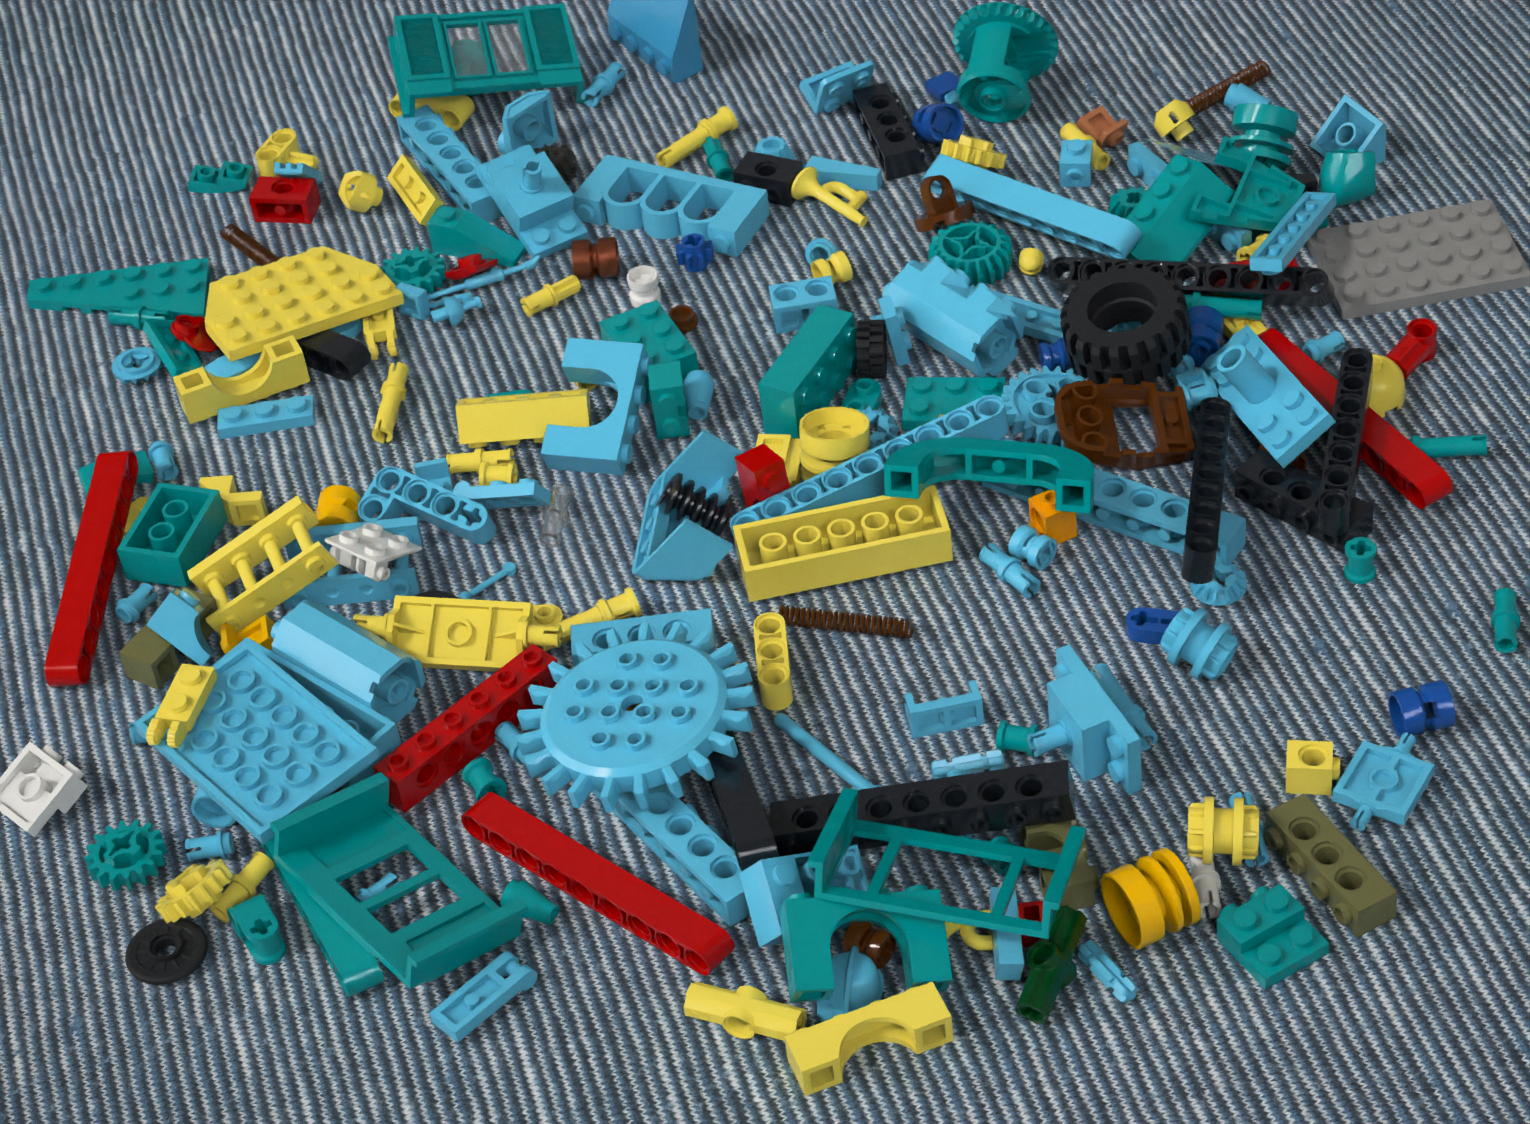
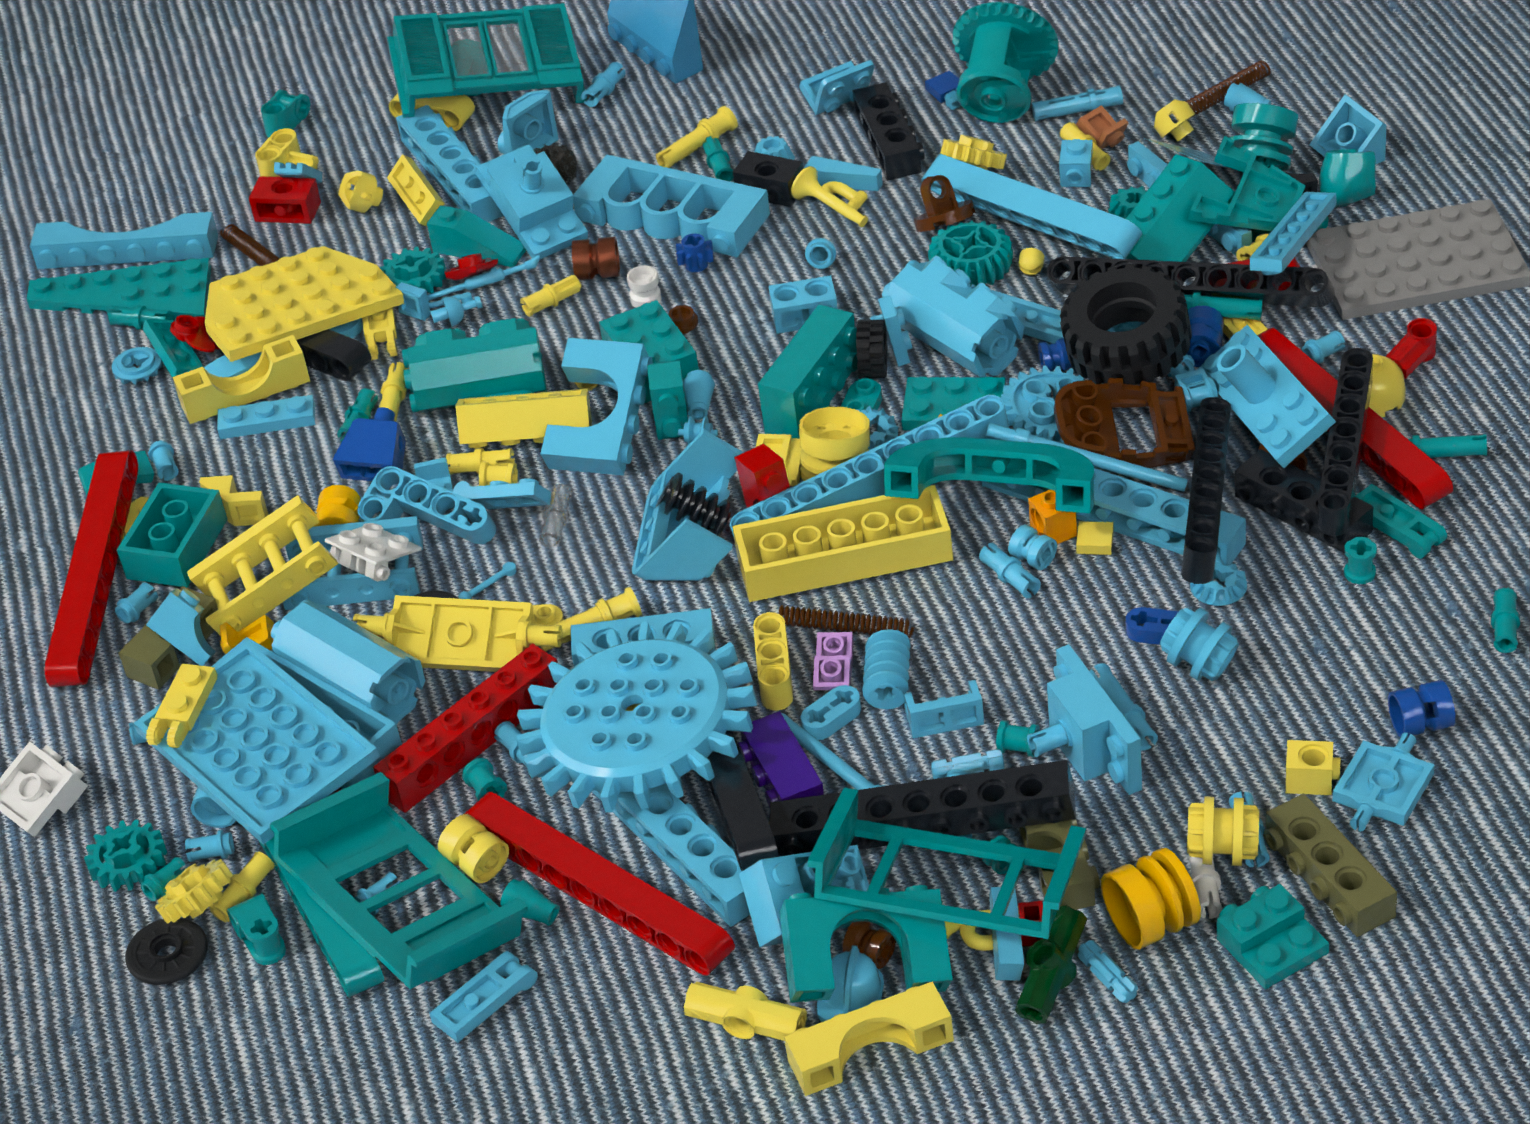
teal slope [188,160,253,193] -> none
light yellow wheel [811,251,853,285] -> none
blue wheel [912,103,964,144] -> none
none -> medium azure arch [30,212,219,269]
none -> teal pin [141,857,187,901]
none -> teal piece [261,89,311,137]
none -> blue torso [333,407,406,484]
none -> teal pin [337,388,378,442]
none -> teal brick [402,318,547,413]
none -> light yellow wheel [438,814,509,883]
none -> medium azure wheel [678,416,718,445]
none -> dark purple brick [737,711,824,808]
none -> medium azure beam [800,685,861,740]
none -> lavender slope [813,632,854,691]
none -> medium azure piece [862,629,911,709]
none -> medium azure bar [986,423,1187,492]
none -> medium azure pin [1031,85,1123,122]
none -> light yellow tile [1076,521,1114,555]
none -> teal plate [1355,484,1448,559]

